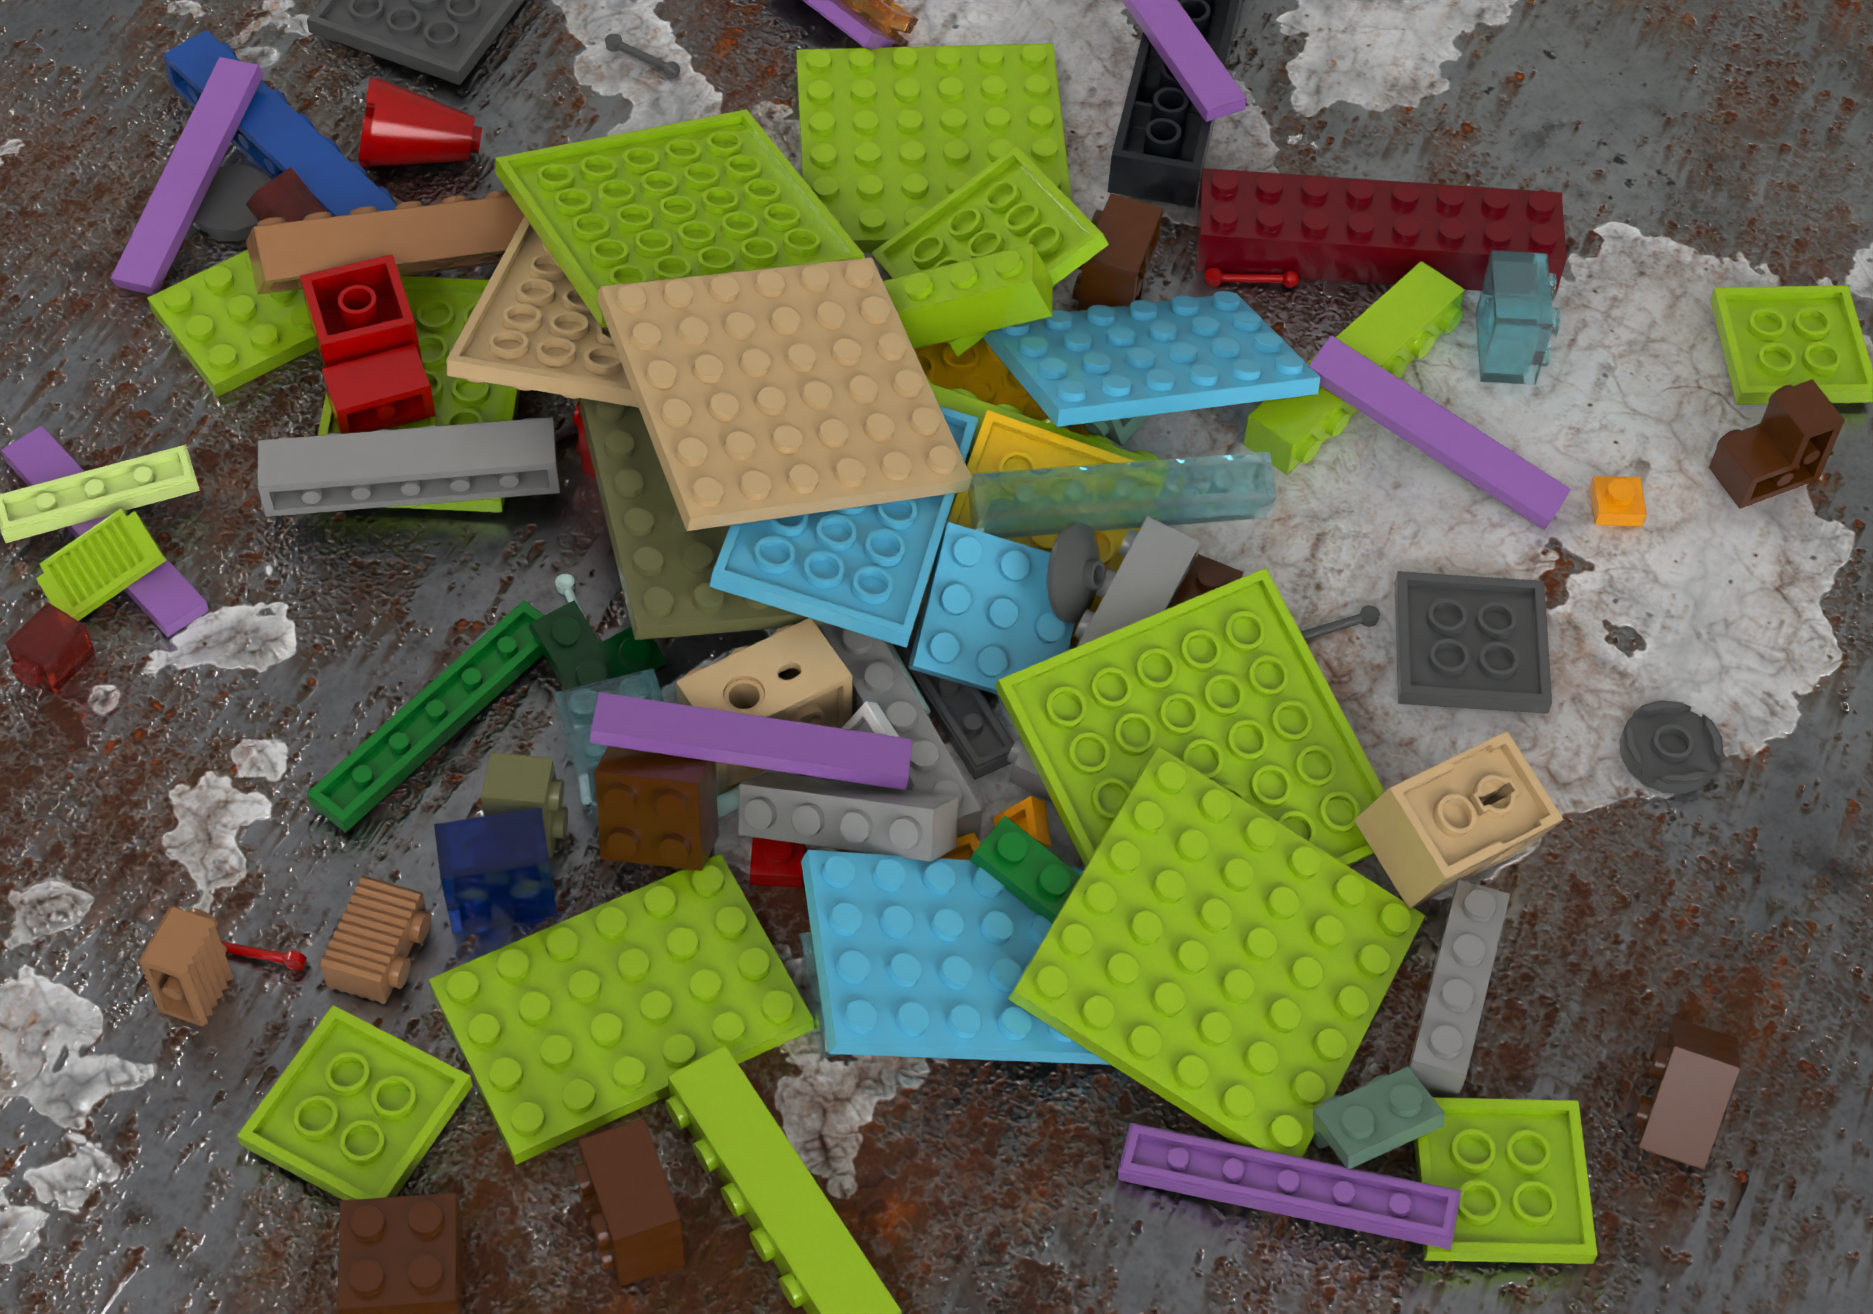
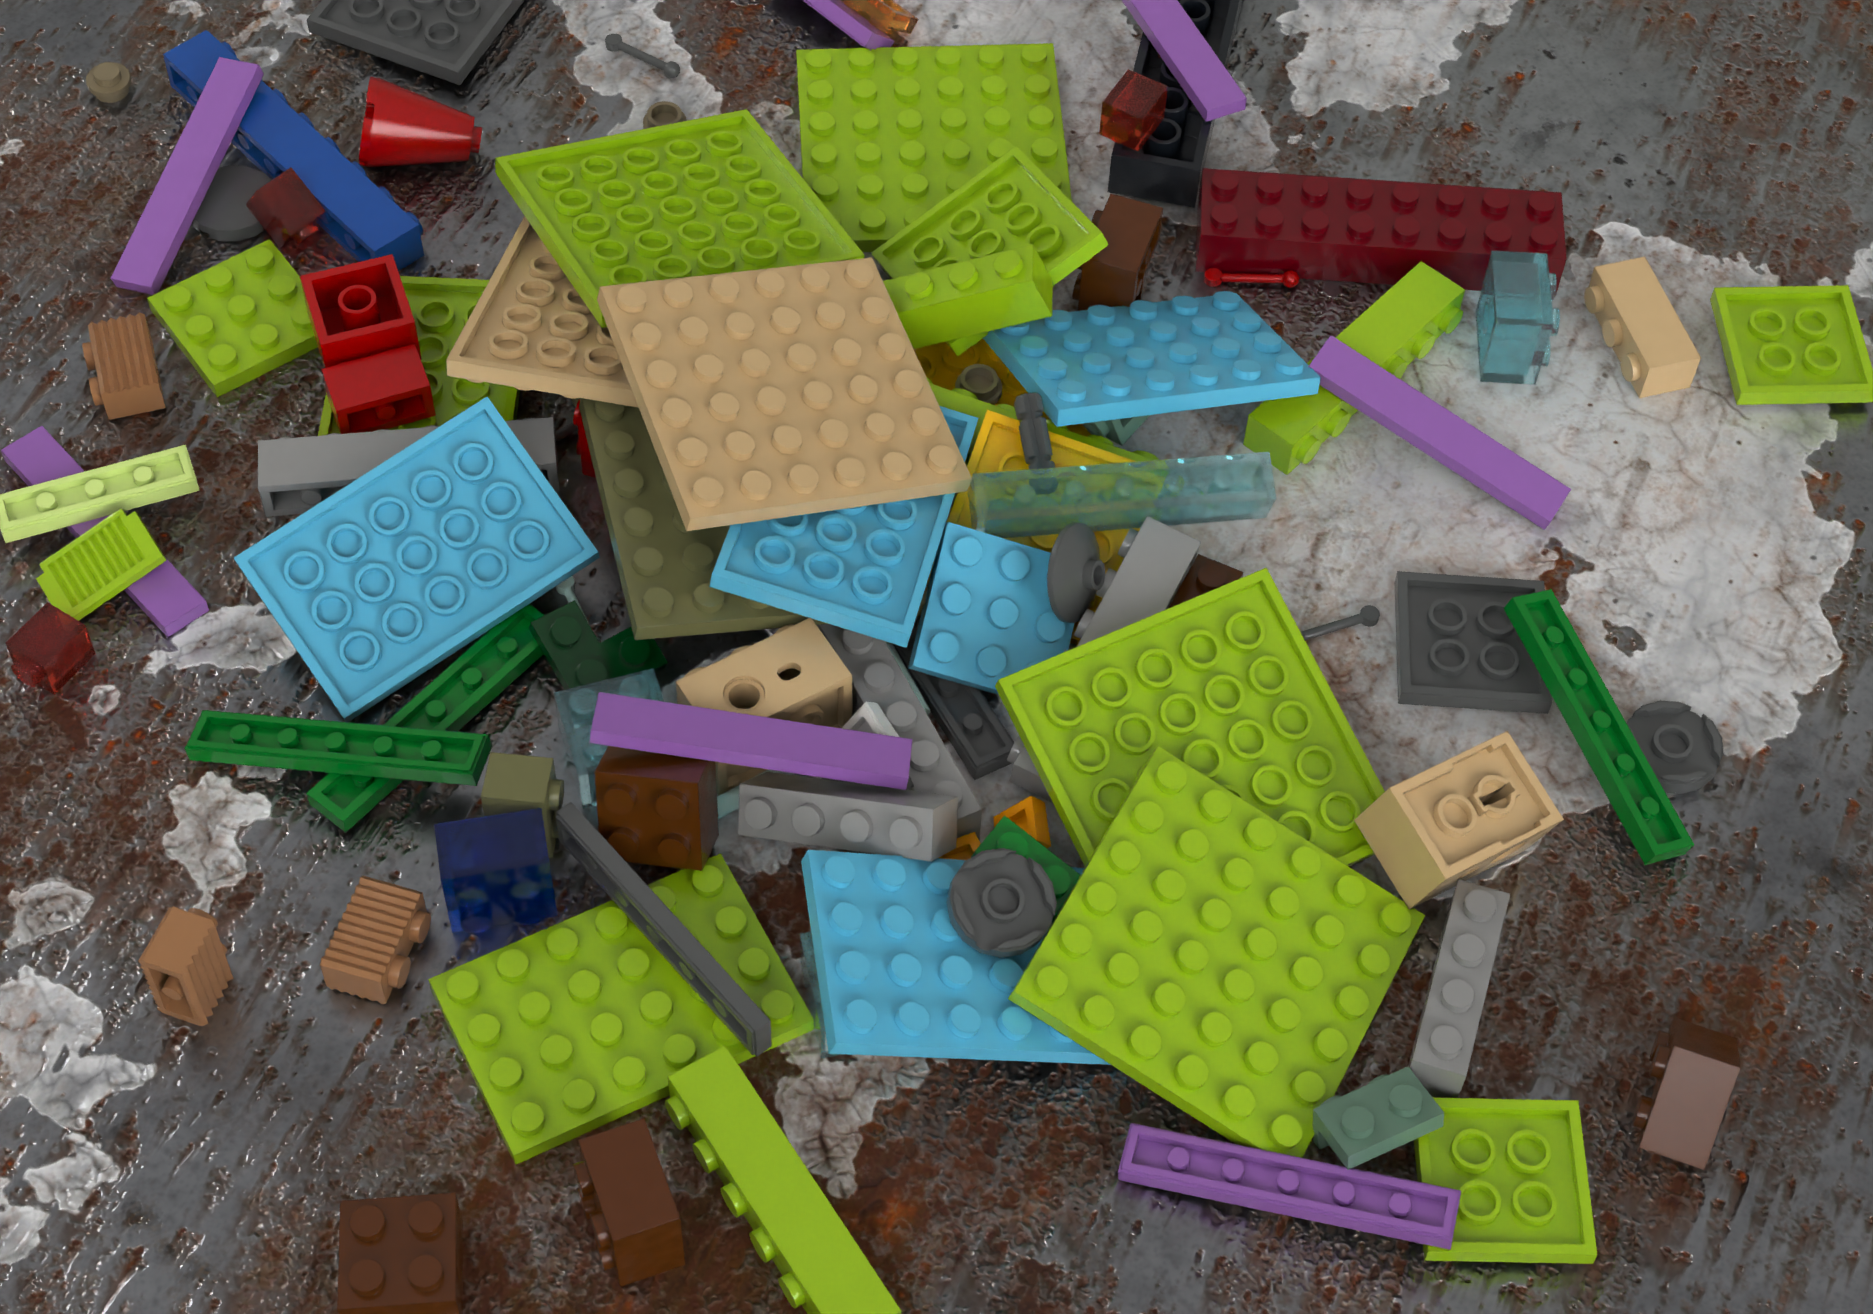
red hinge [221,941,307,971] -> none
lime plate [237,1005,473,1200] -> none
medium nougat brick [246,190,524,295] -> none
red plate [749,837,806,888] -> none
light orange plate [1589,476,1647,526] -> none
reddish brown brick [1709,379,1845,509] -> none
none -> medium nougat brick [82,312,166,420]
none -> dark tan plate [86,62,132,103]
none -> green tile [184,710,492,786]
none -> medium azure plate [234,397,600,722]
none -> dark grey tile [556,802,772,1057]
none -> dark tan plate [643,101,687,129]
none -> dark grey tile [946,848,1057,958]
none -> dark tan plate [955,364,1002,405]
none -> dark grey axle [1014,392,1057,489]
none -> clear red brick [1099,69,1168,151]
none -> green plate [1504,589,1694,865]
none -> tan brick [1584,256,1701,398]

